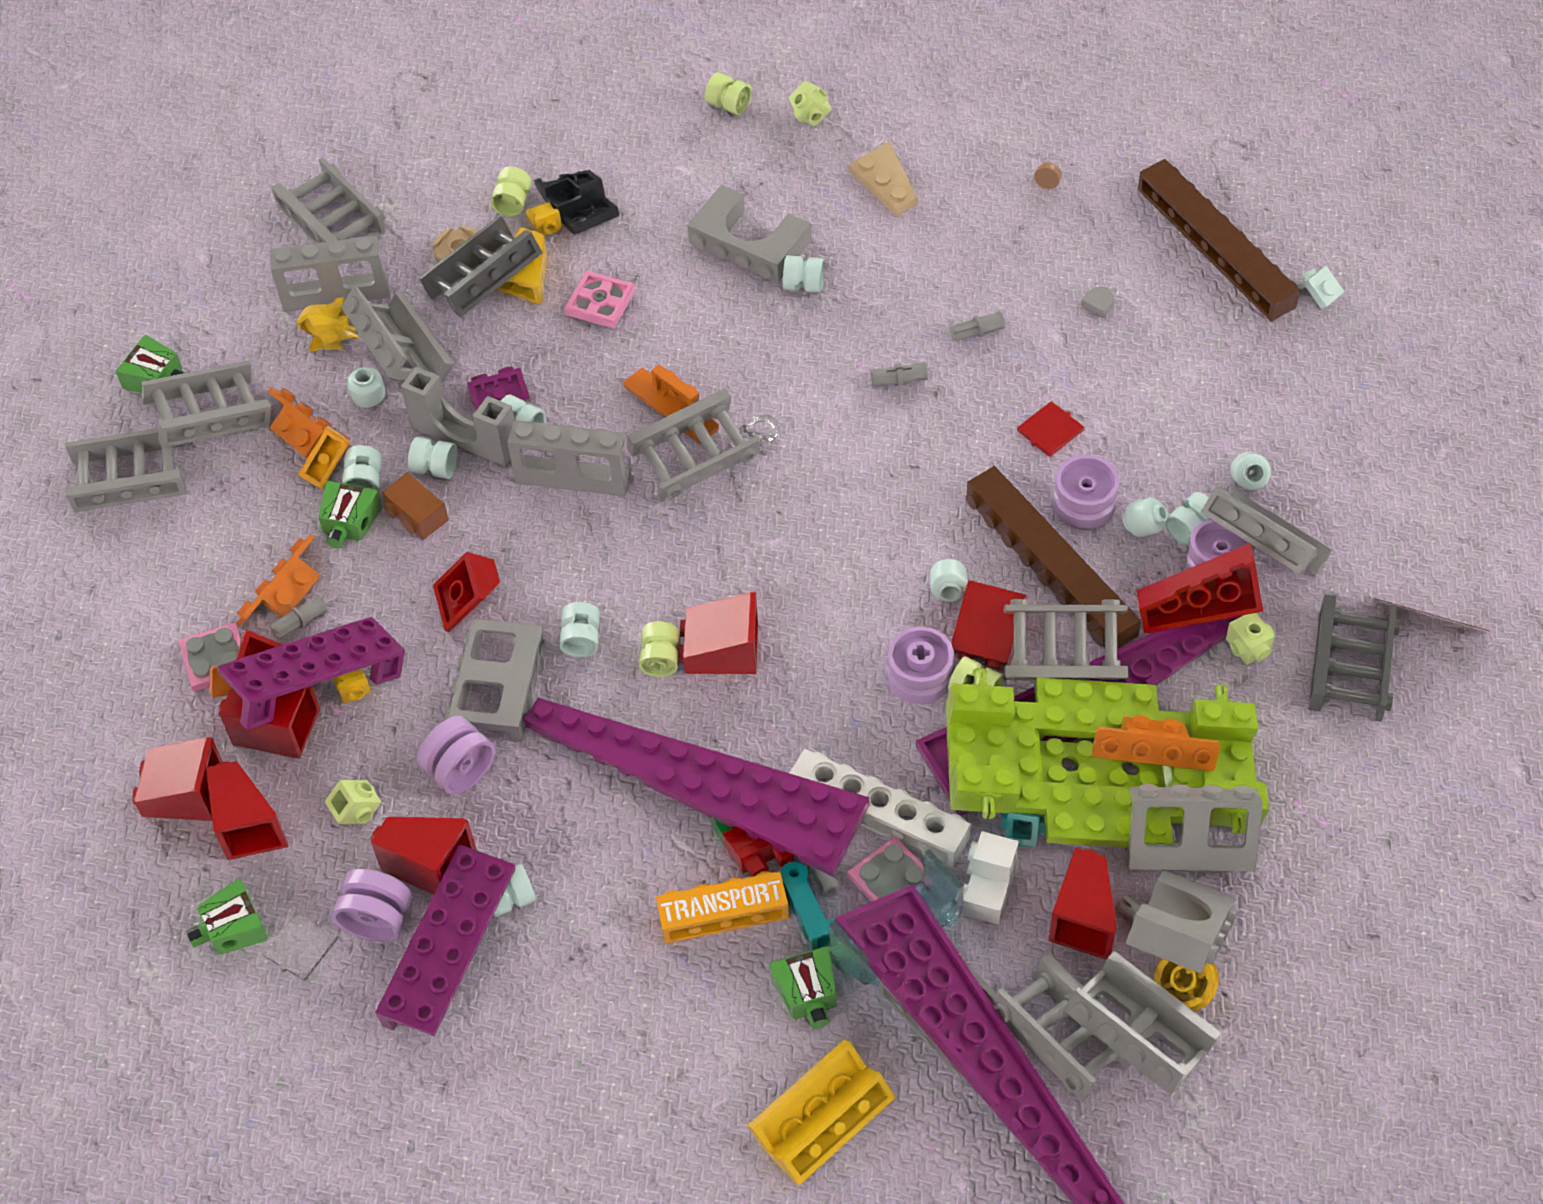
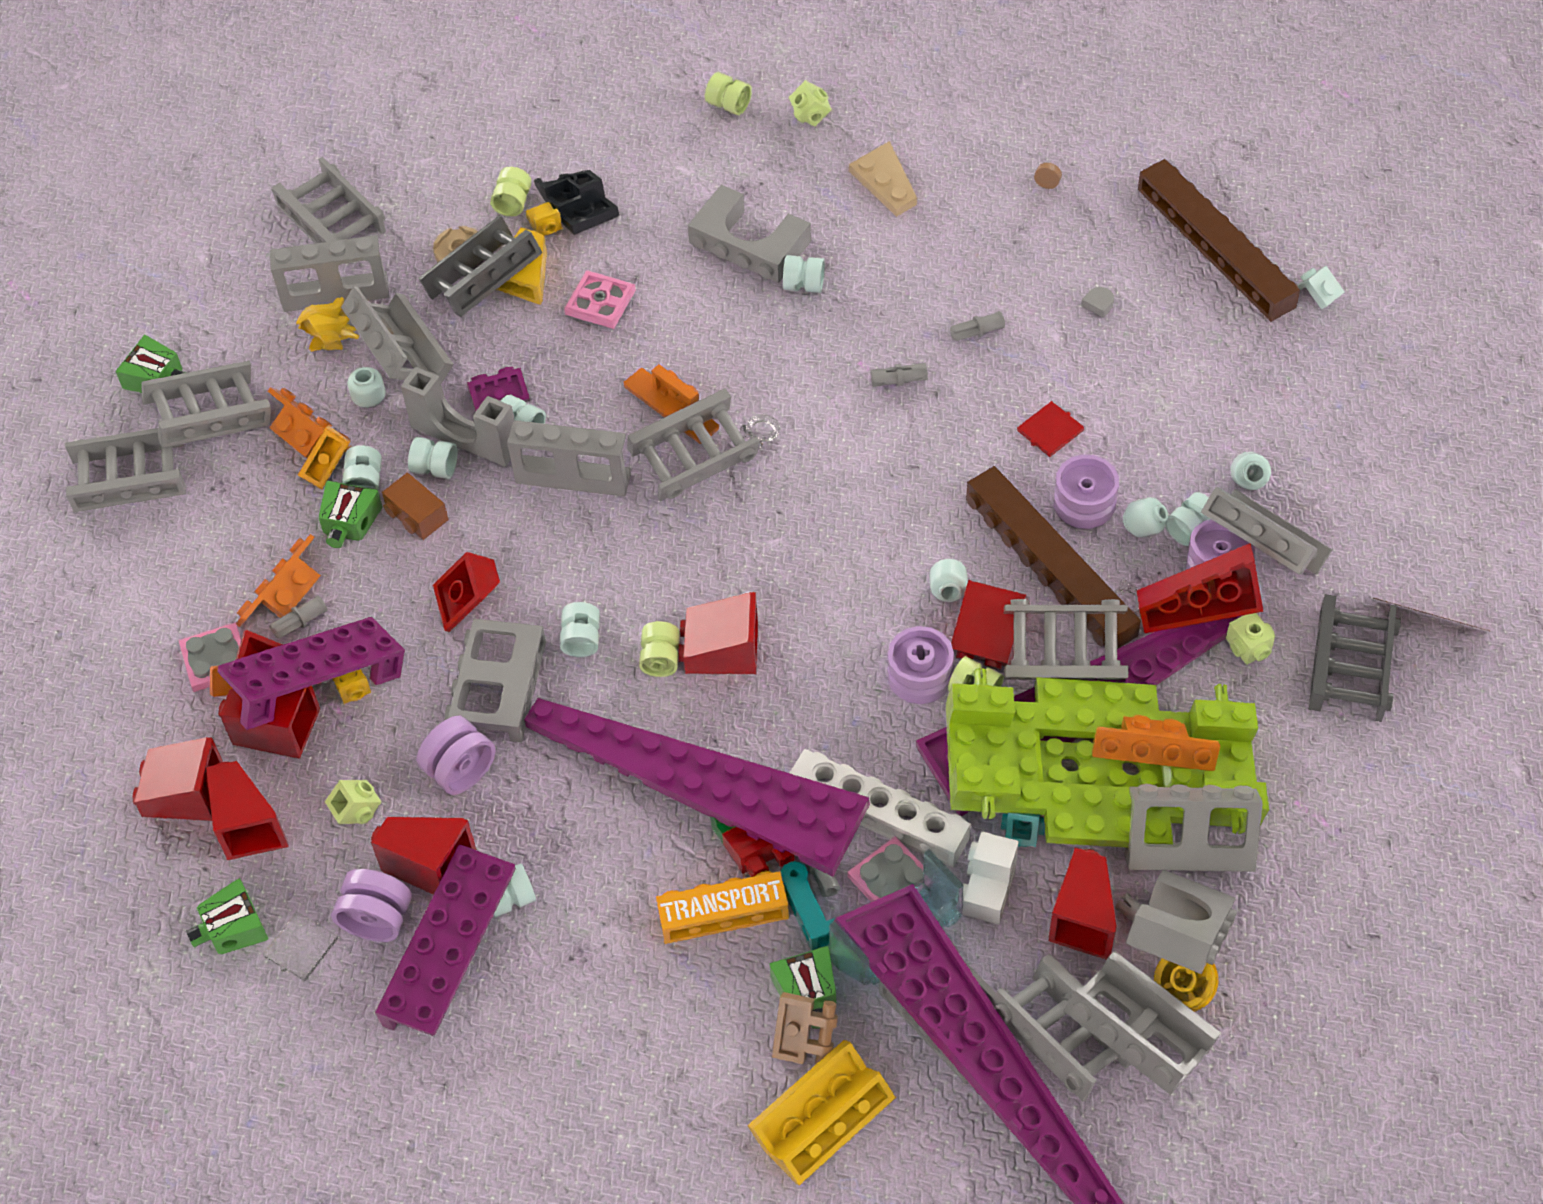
none -> medium nougat plate [772,992,838,1065]

